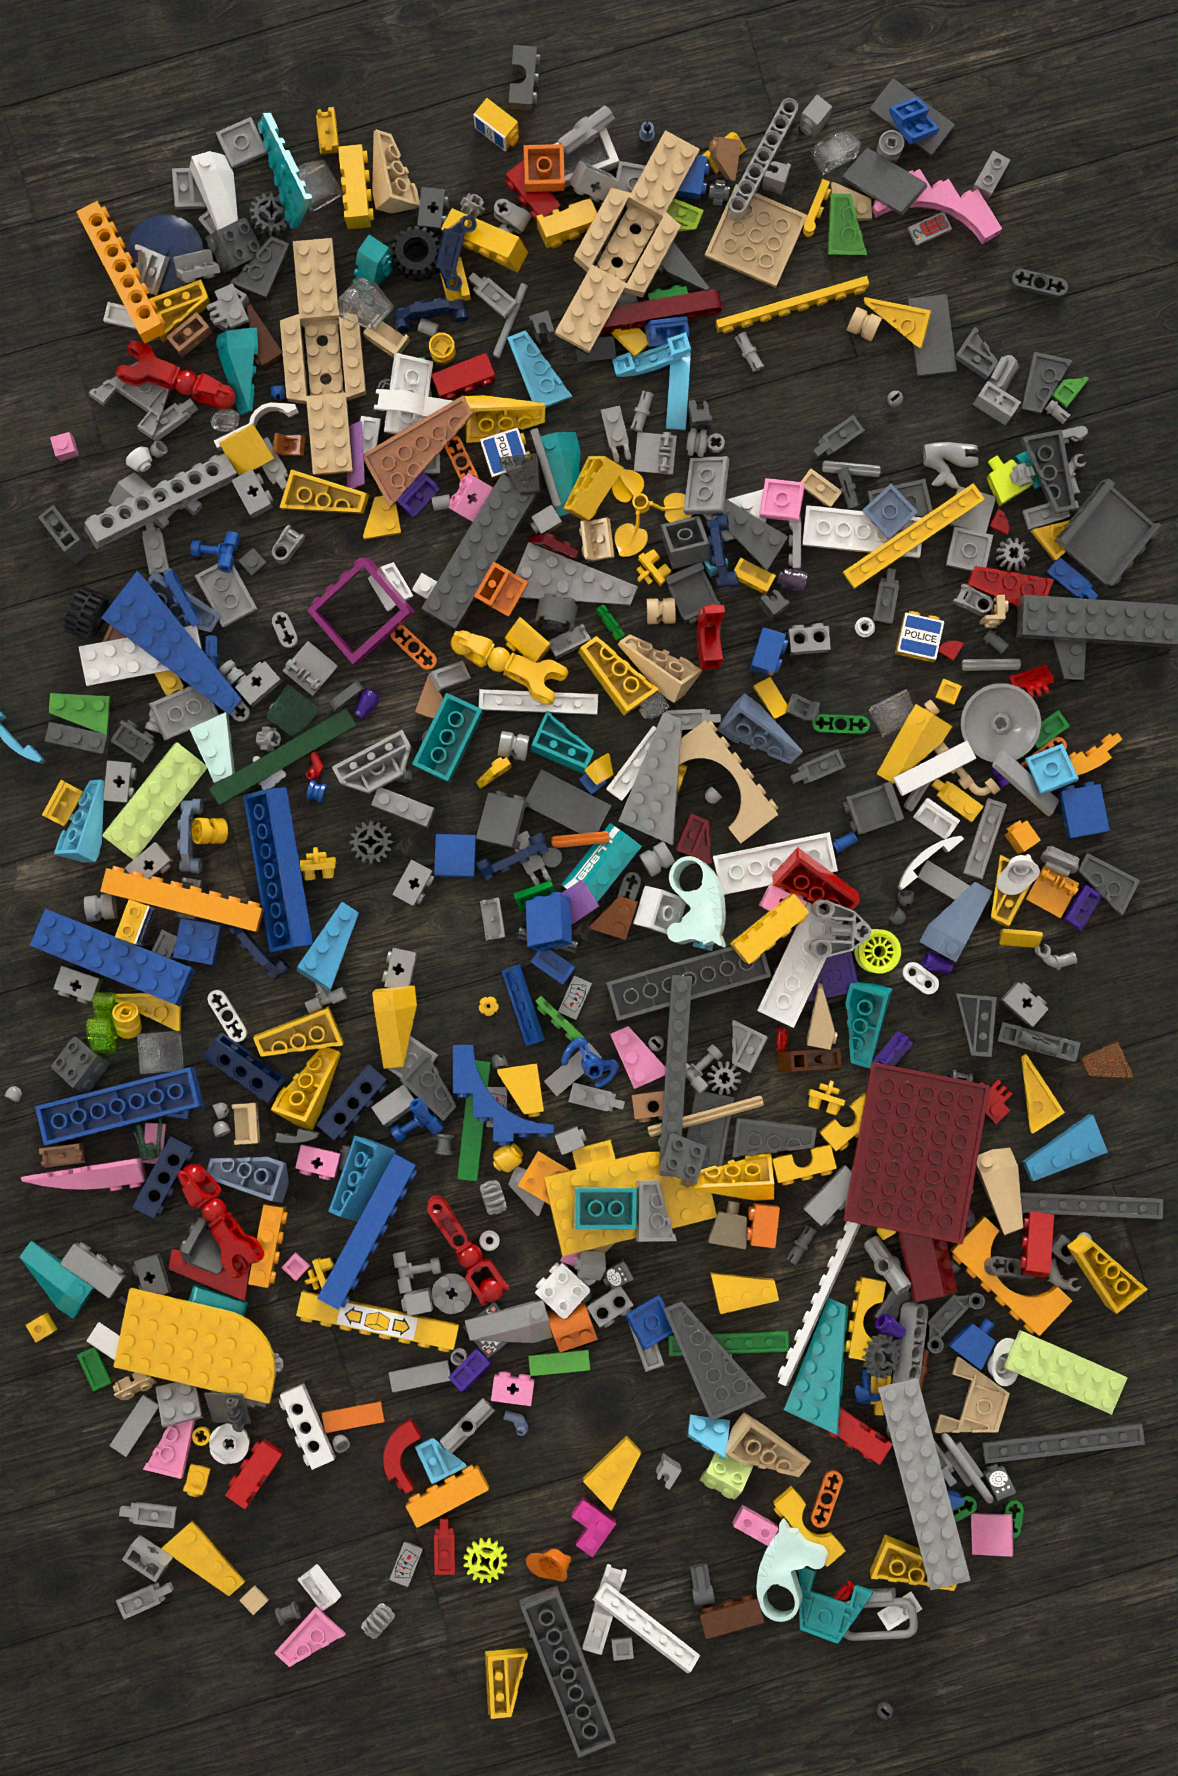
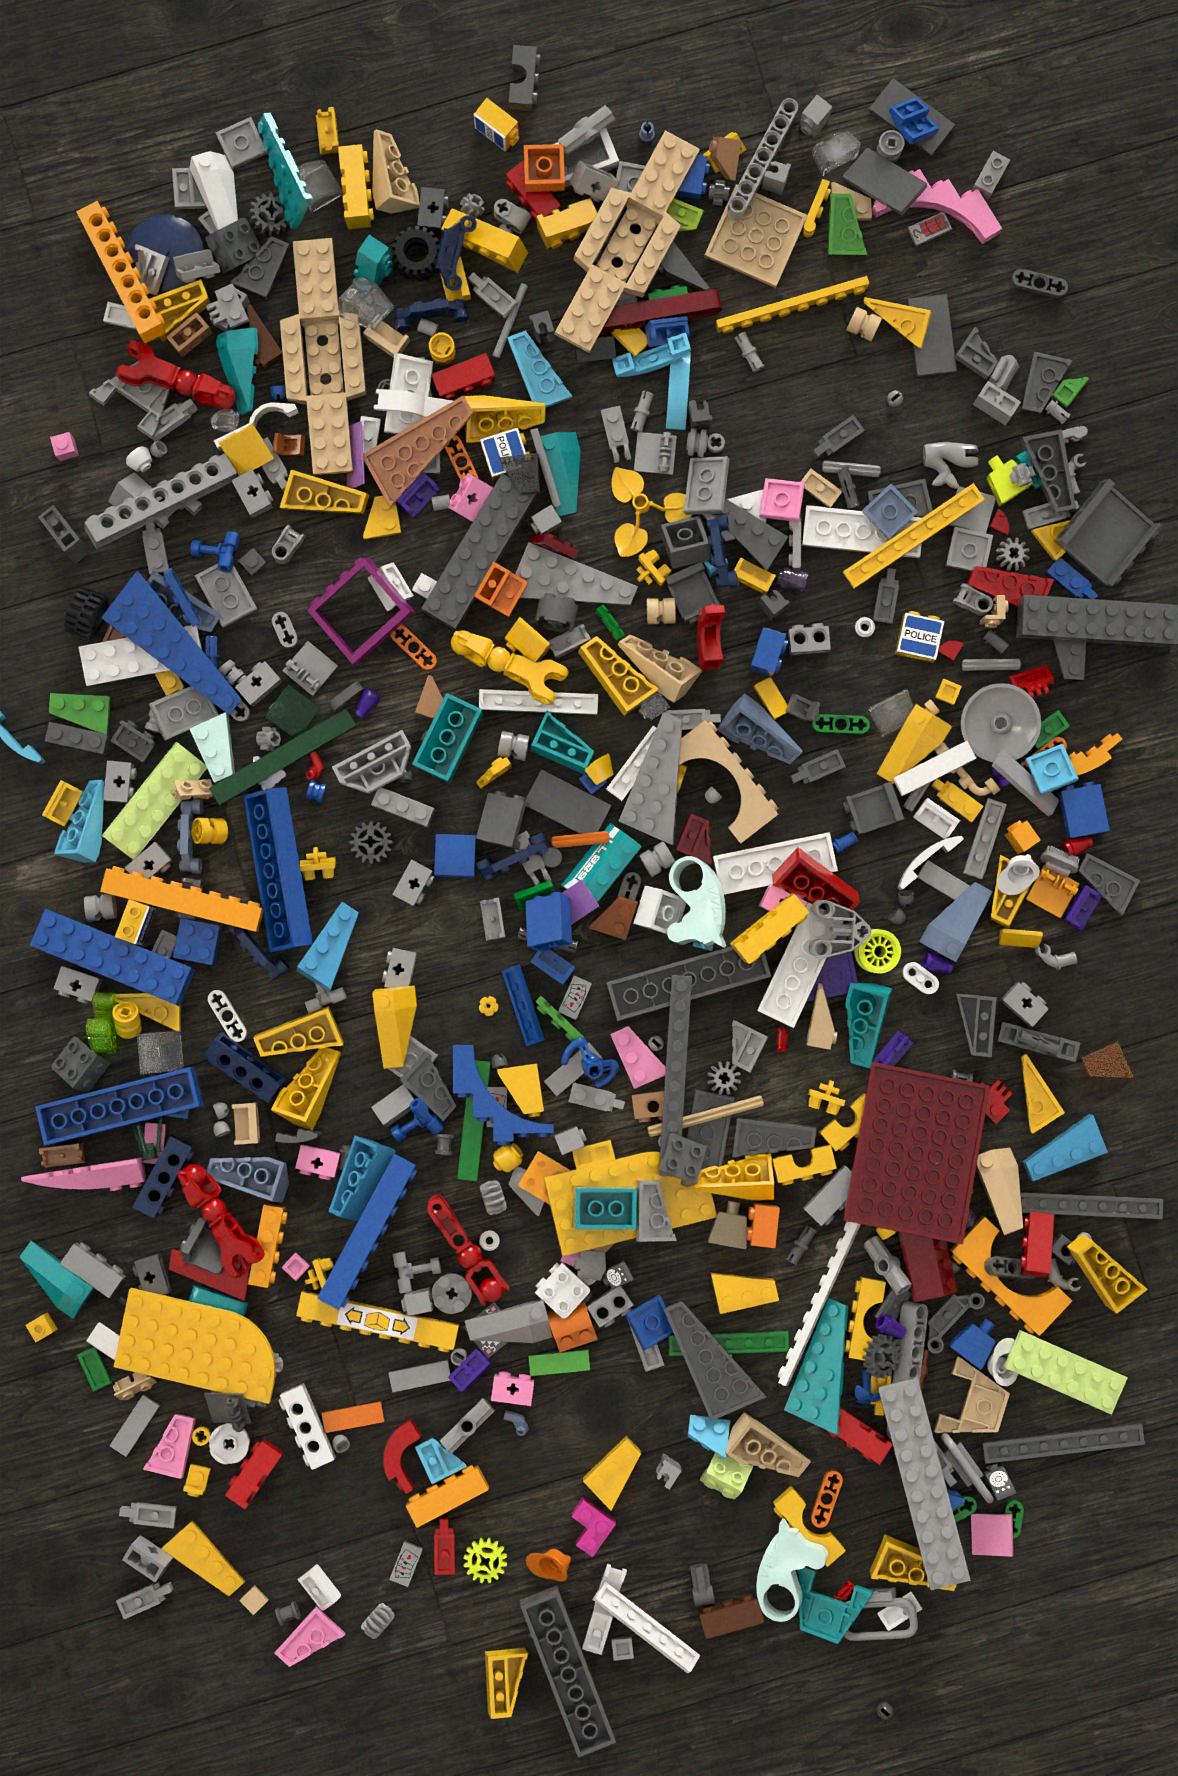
light grey hinge [4,1086,22,1103] -> none
light grey plate [156,1382,203,1427] -> none
dark blue brick [316,1064,388,1140] -> none
light grey tile [429,661,471,692] -> none
yellow wedge [563,456,624,520] -> none
tan bracket [579,517,614,562] -> none
light grey bar [686,1044,723,1095] -> none
bright pink brick [732,1505,779,1546] -> none
reddish brown slope [777,1048,842,1072] -> none
none -> tan hinge [173,779,213,801]
none -> red cone [1061,835,1093,856]

